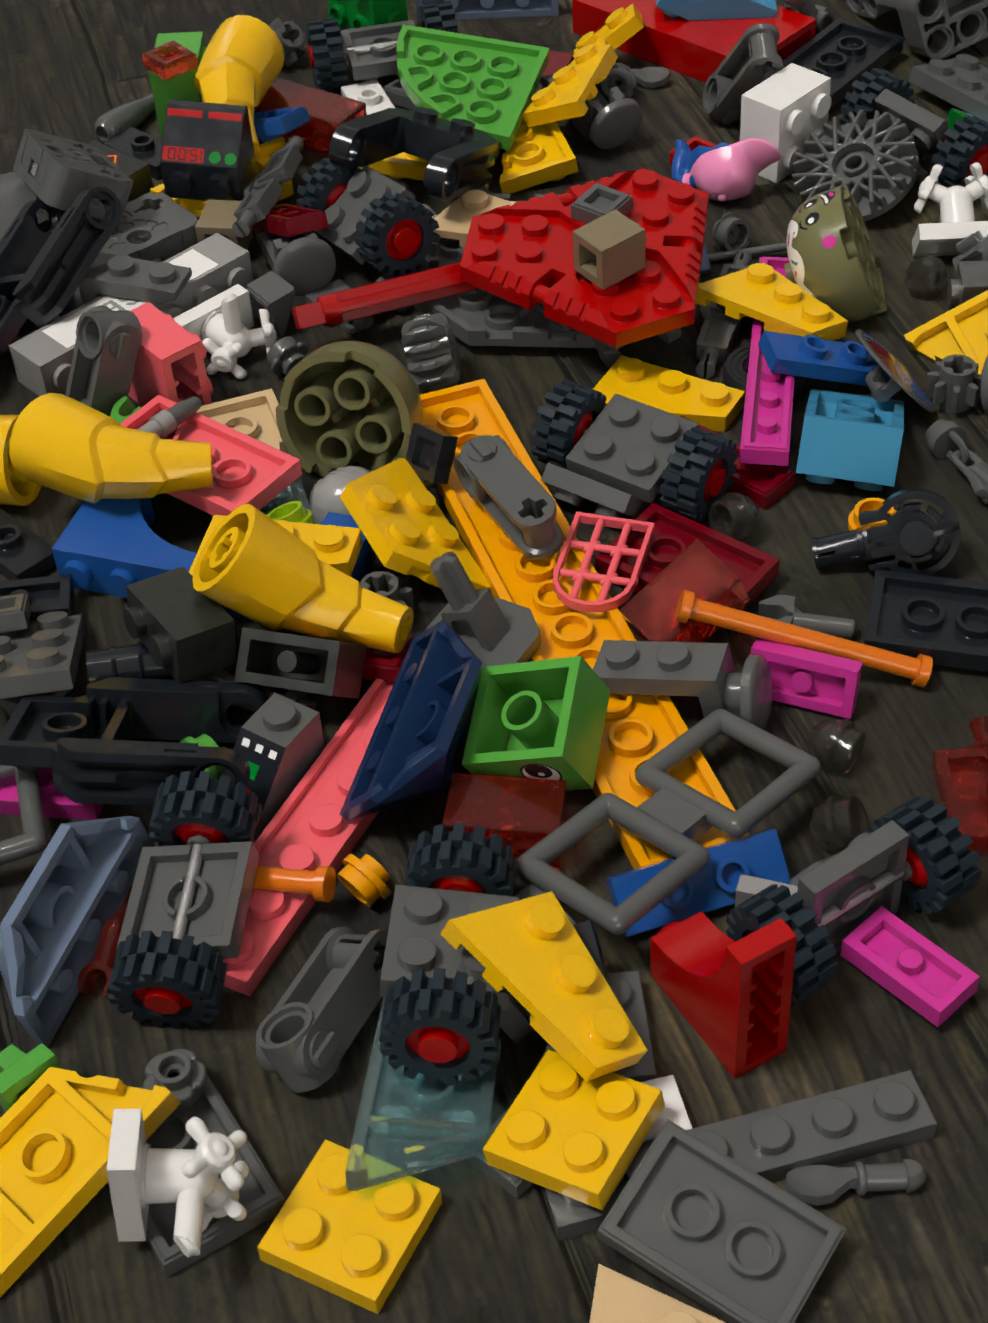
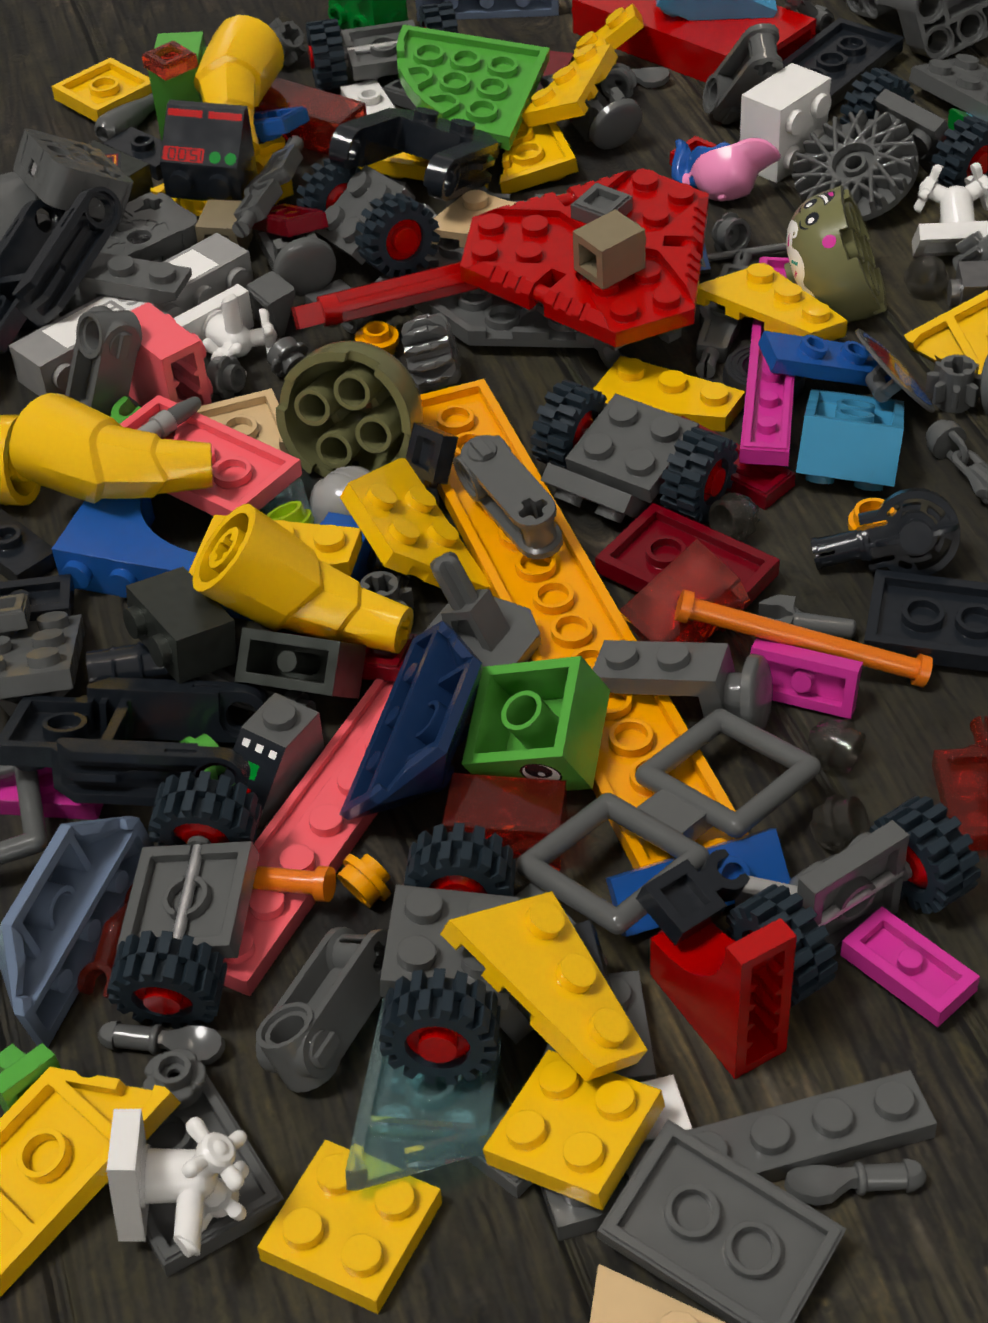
coral window [553,512,655,613] -> none
none -> yellow plate [51,57,152,122]
none -> dark grey piece [97,1021,225,1065]
none -> dark grey plate [206,355,246,400]
none -> light orange plate [355,321,399,355]
none -> black plate [636,849,750,946]

